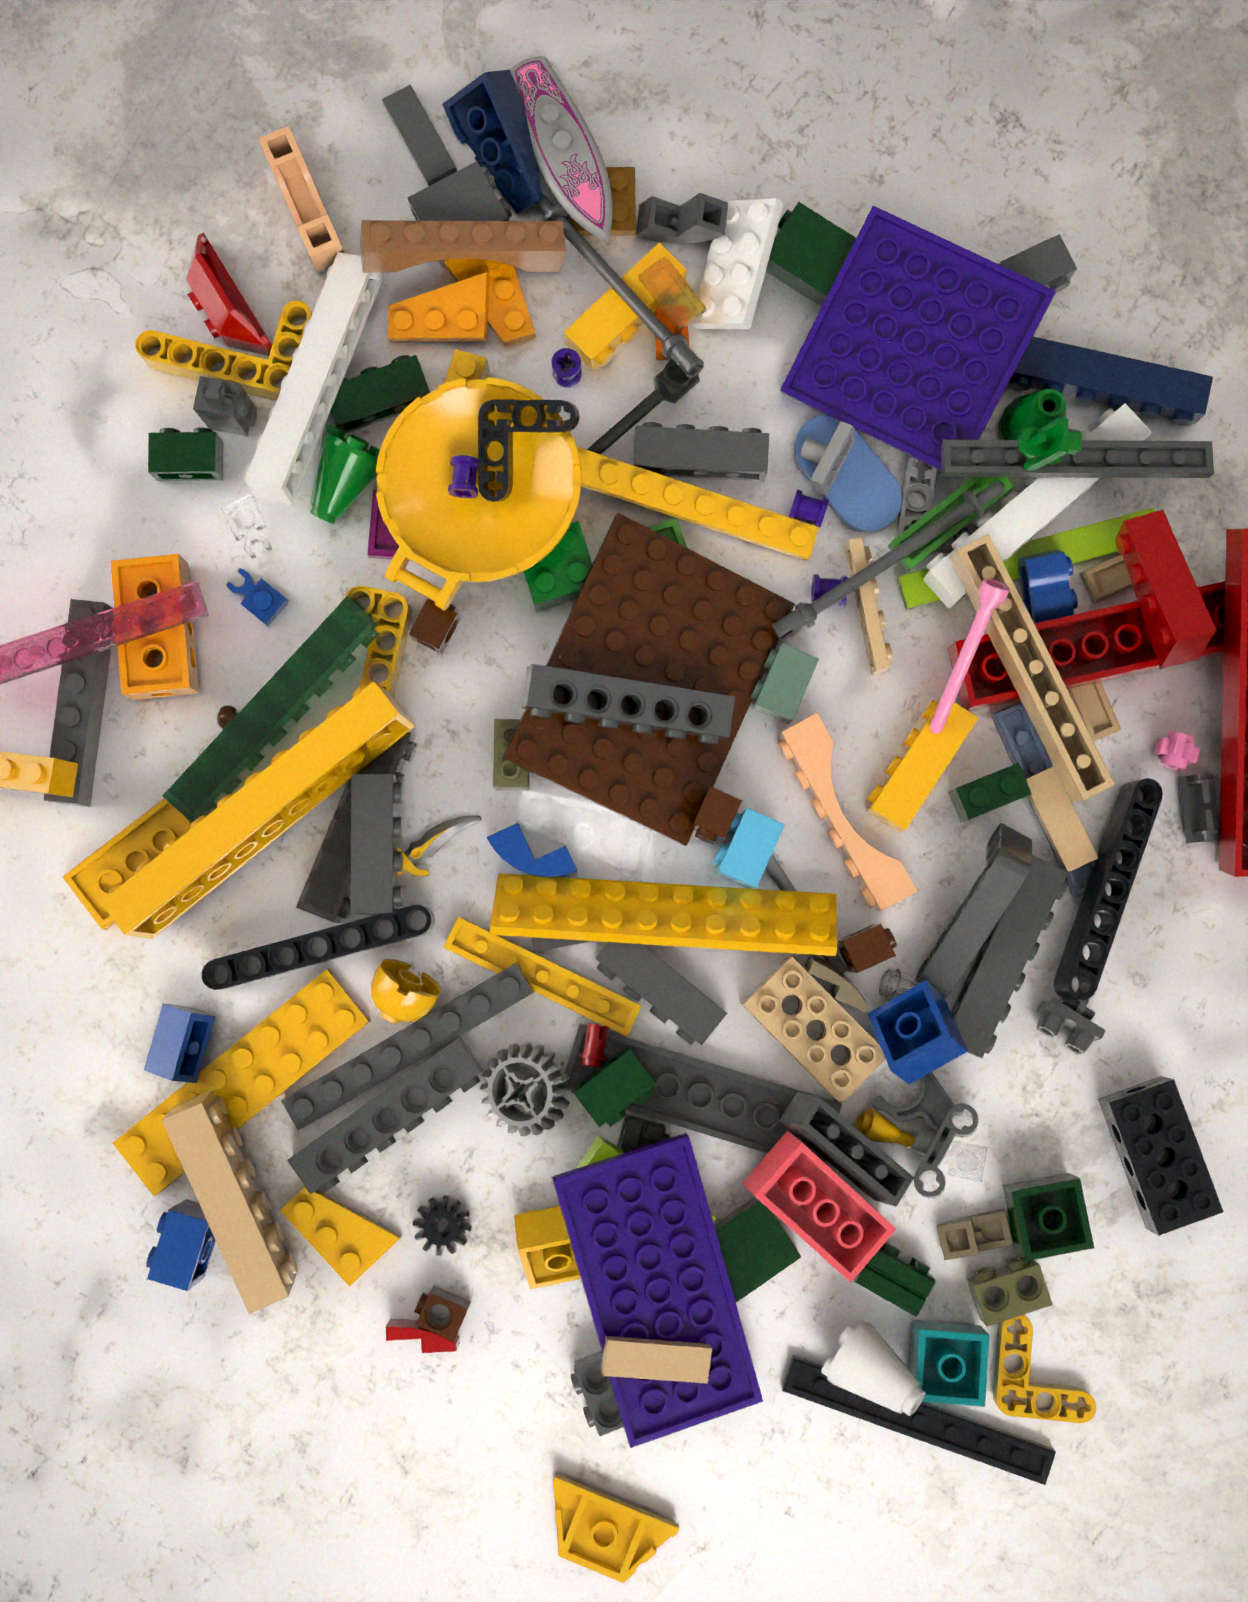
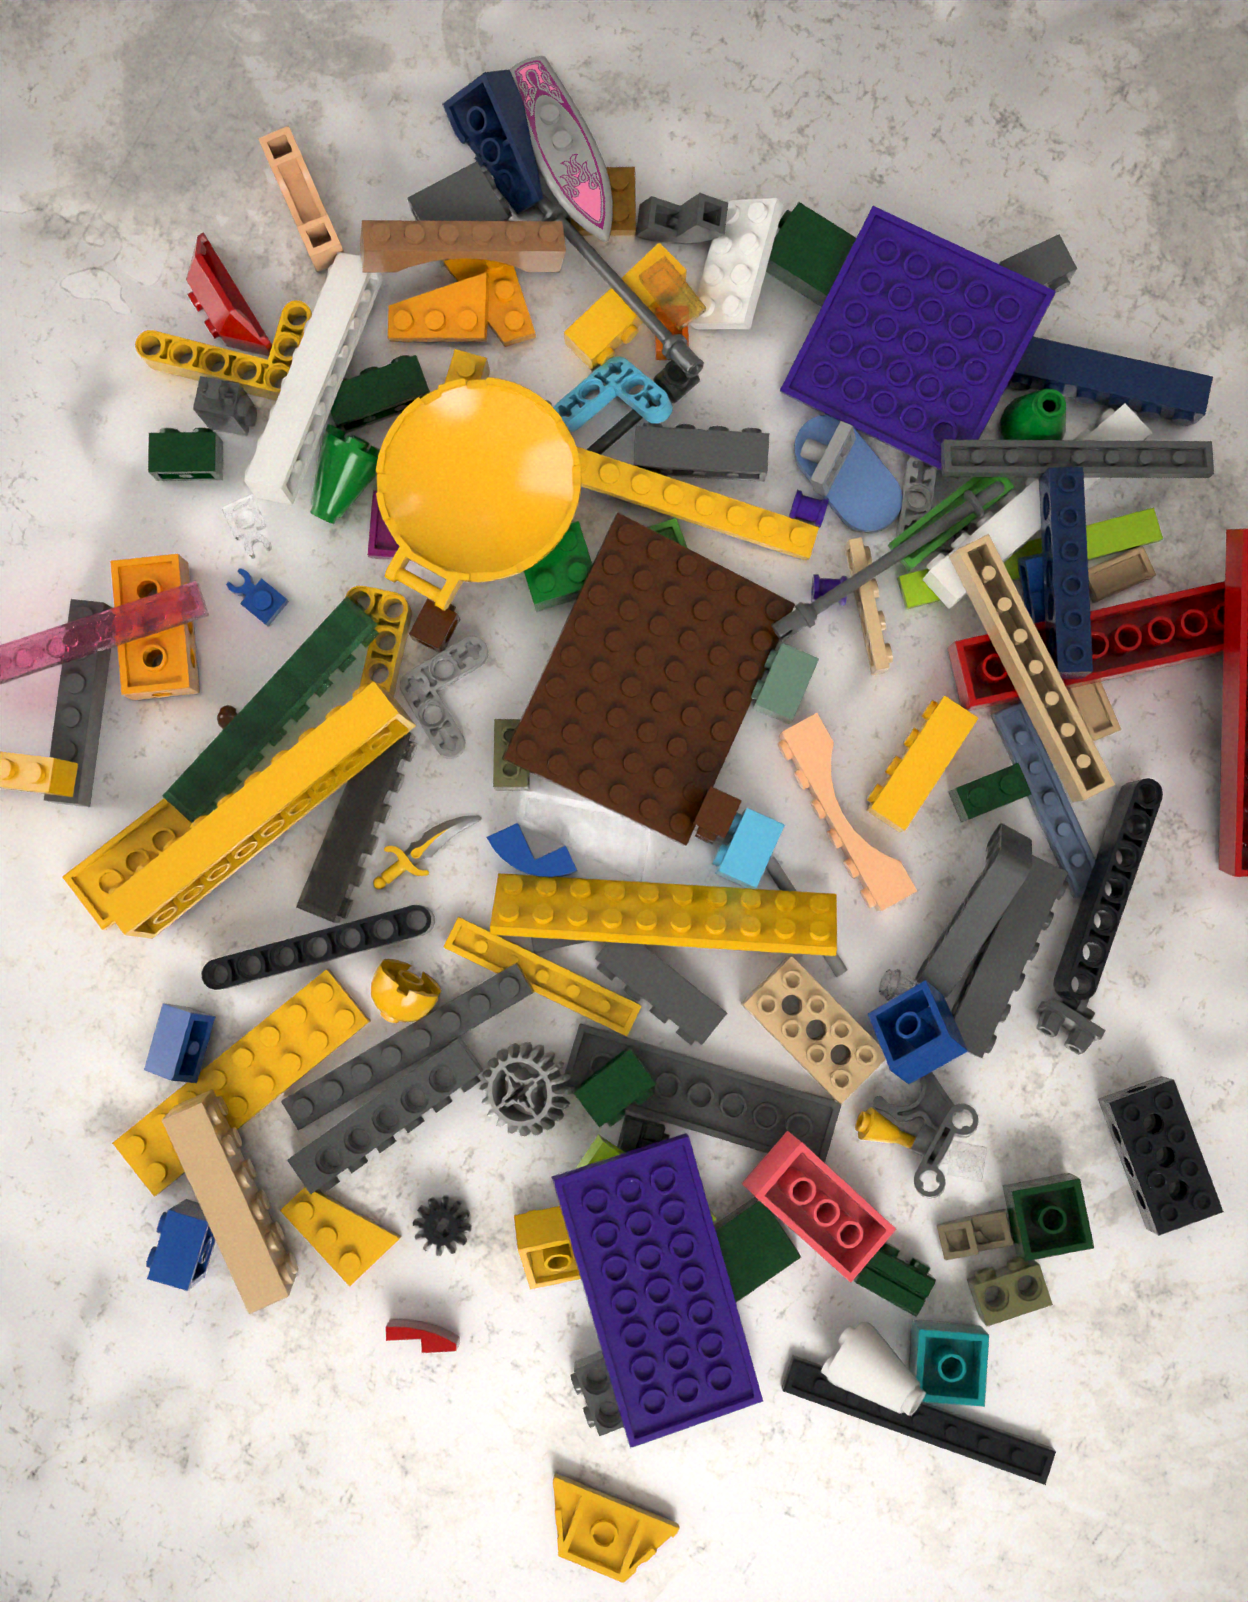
dark grey brick [351,774,403,914] -> none
dark grey tile [382,84,457,187] -> none
reddish brown brick [414,1285,471,1342] -> none
dark purple bush [448,455,478,498] -> none
black beam [478,400,580,502] -> none
dark grey brick [521,664,735,744] -> none
dark purple bush [551,348,582,388] -> none
red pin [579,1023,609,1068] -> none
tan tile [601,1336,712,1383] -> none
dark grey brick [779,1092,914,1207] -> none
dark tan slope [805,955,869,1012] -> none
reddish brown brick [837,924,897,973] -> none
bright pink piece [930,578,1010,734] -> none
yellow beam [993,1315,1097,1423] -> none
green hips [1017,417,1081,472] -> none
tan tile [1026,766,1098,872] -> none
red wedge [1116,509,1216,669] -> none
bright pink gear [1154,731,1201,771] -> none
dark grey hinge [1179,773,1219,843] -> none
none -> light grey beam [400,636,488,759]
none -> medium azure beam [553,356,673,433]
none -> dark blue brick [1039,467,1093,679]

